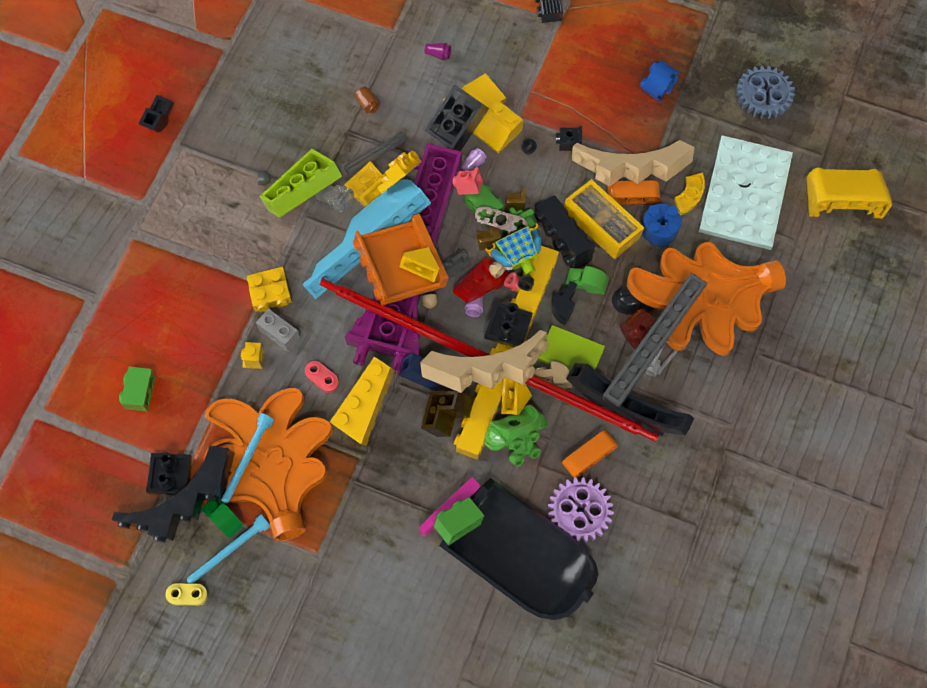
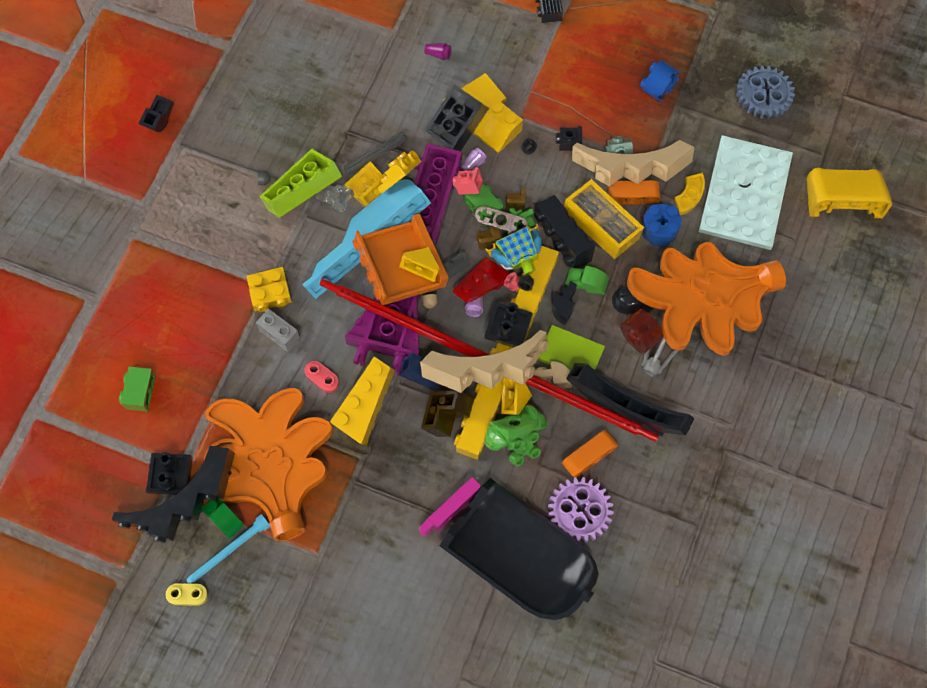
medium azure piece [222,413,275,504] -> none
yellow brick [241,342,264,369] -> none
dark orange brick [355,87,380,113] -> none
bright green brick [434,497,484,546] -> none
tan hinge [489,262,506,278] -> none
dark grey tile [603,273,707,408] -> none
none -> sand green brick [605,136,633,154]

